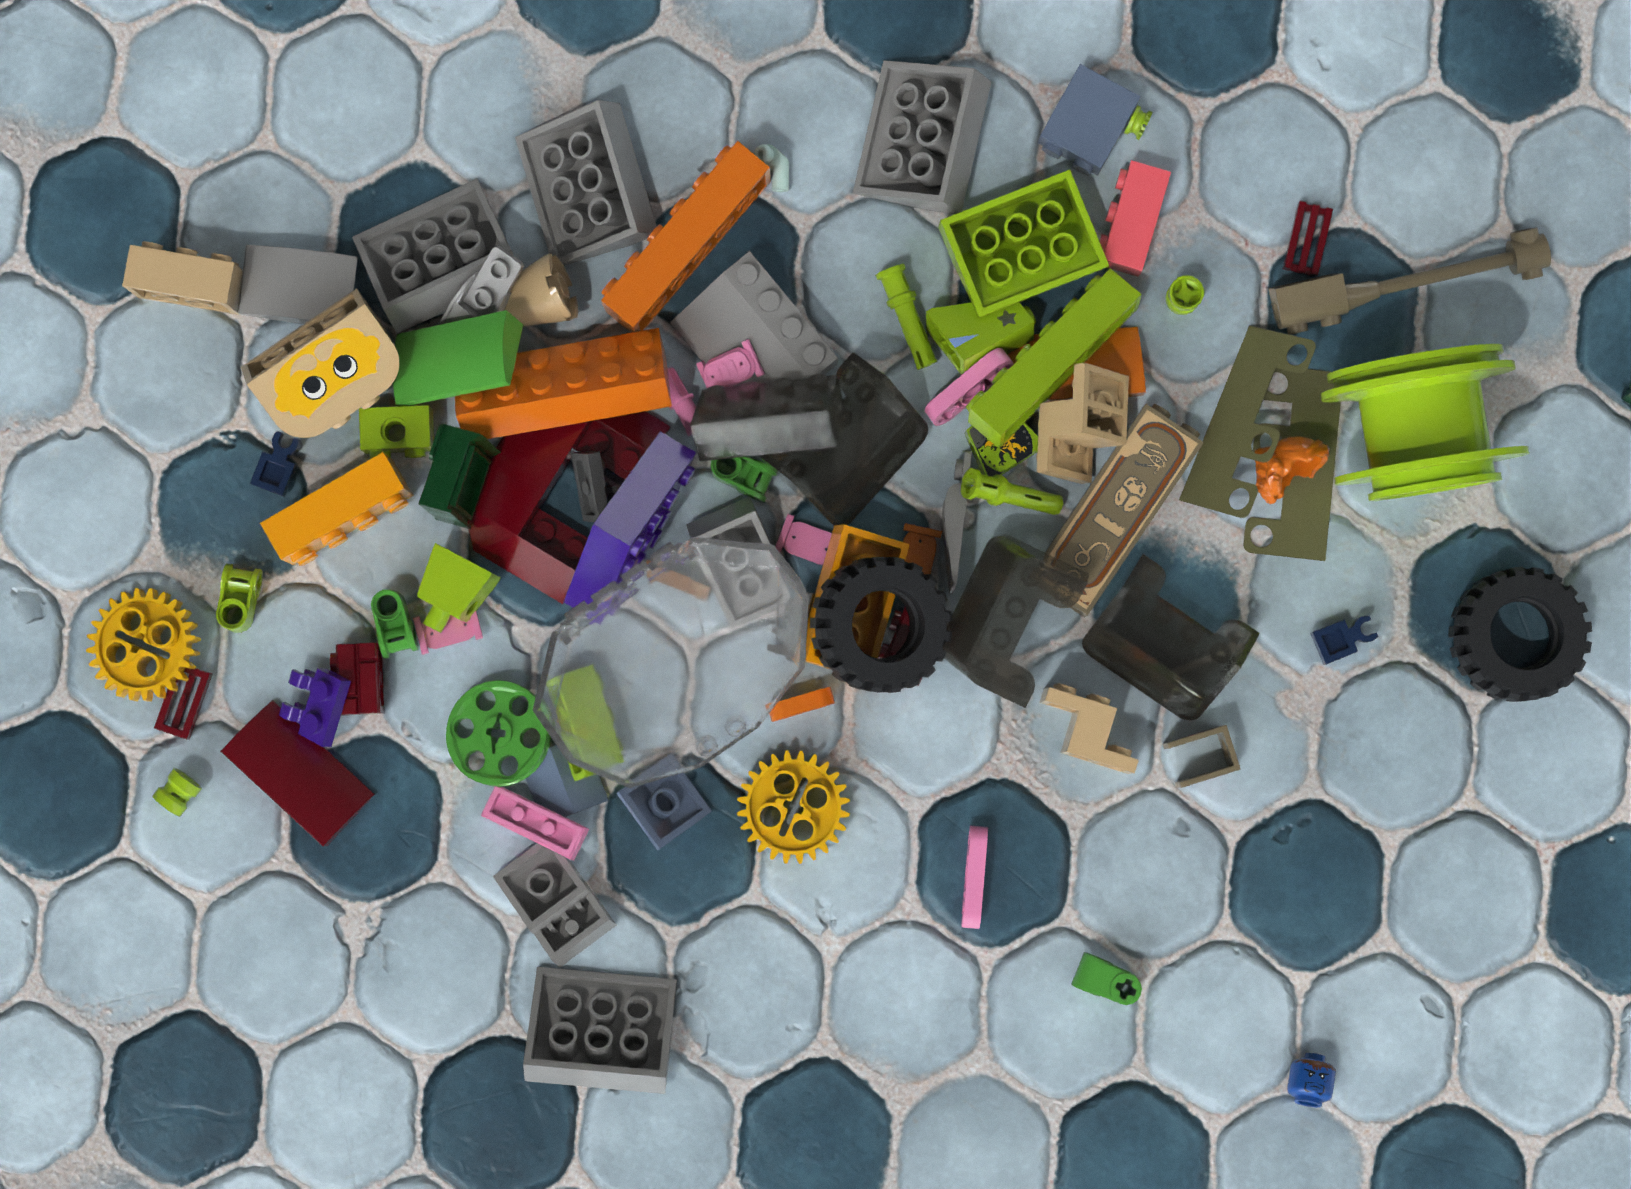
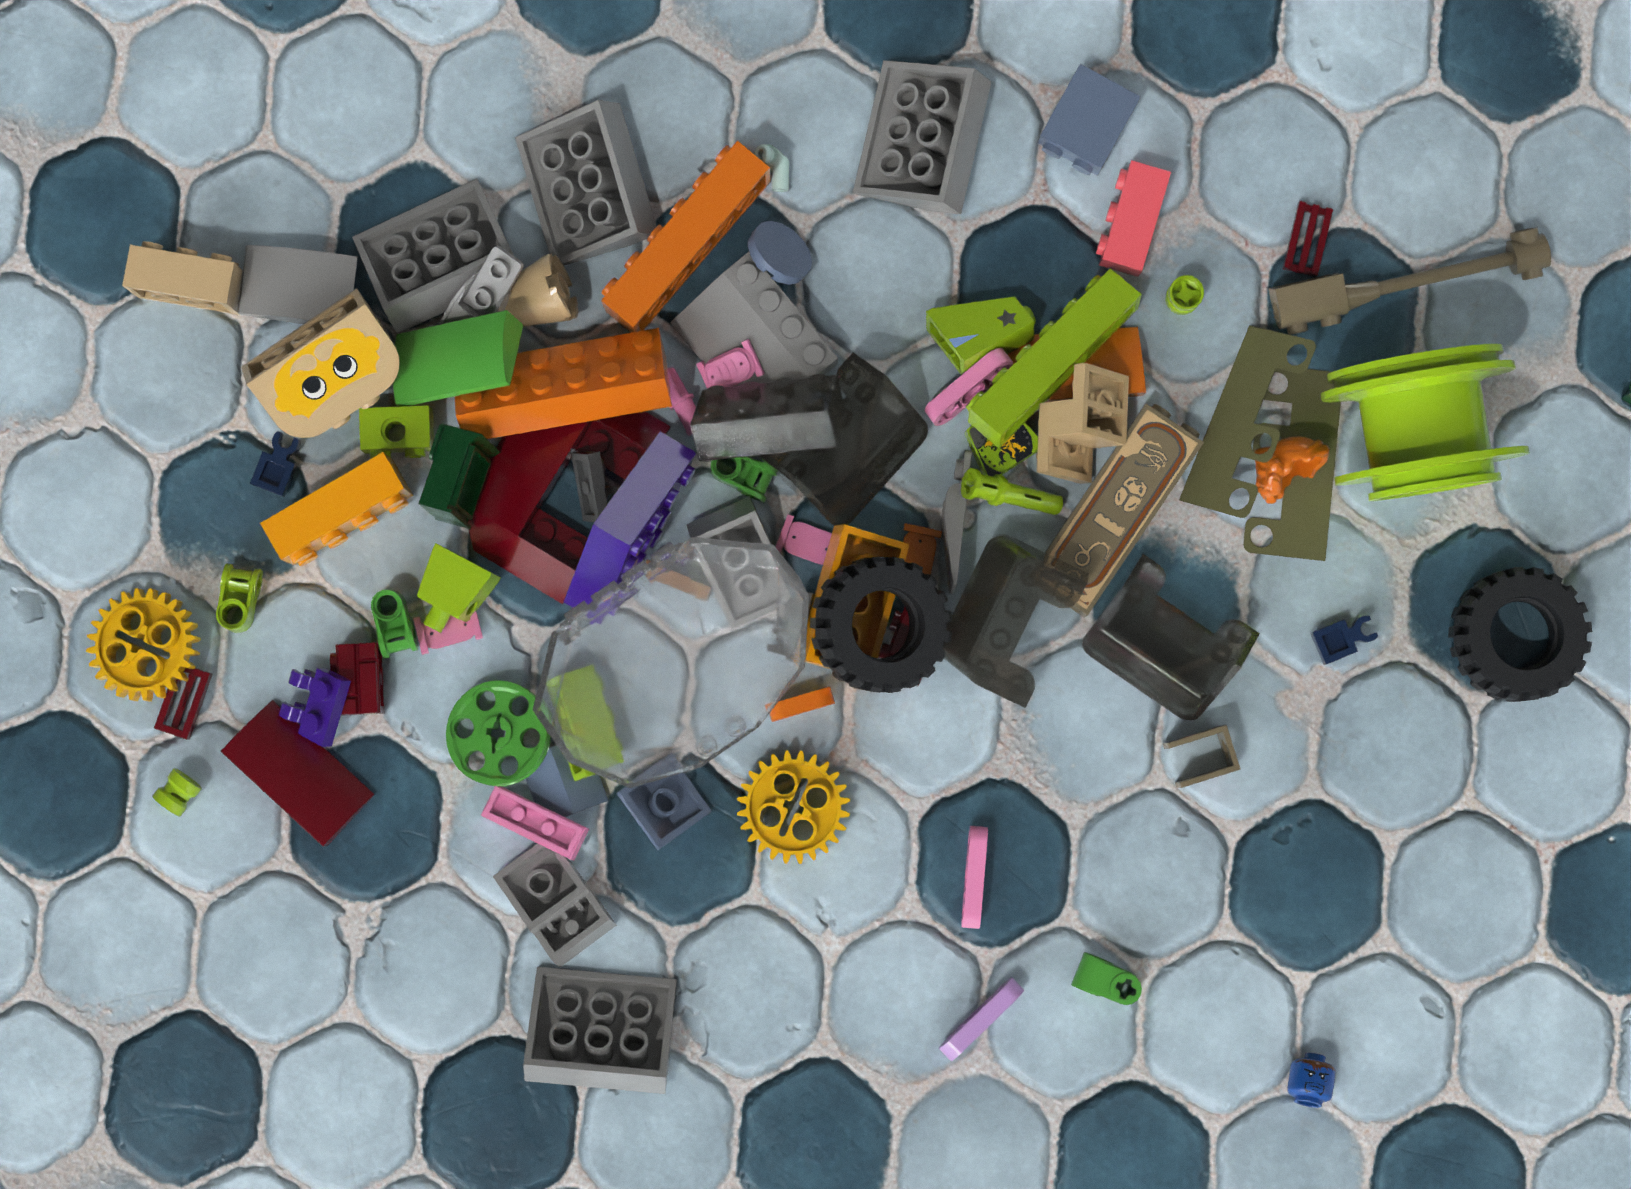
lime pin [875,264,938,370] -> none
lime slope [938,169,1109,318] -> none
tan bracket [1039,683,1139,774] -> none
lime bush [1124,105,1153,140] -> none
none -> sand blue tile [748,221,812,285]
none -> lavender beam [939,977,1024,1061]

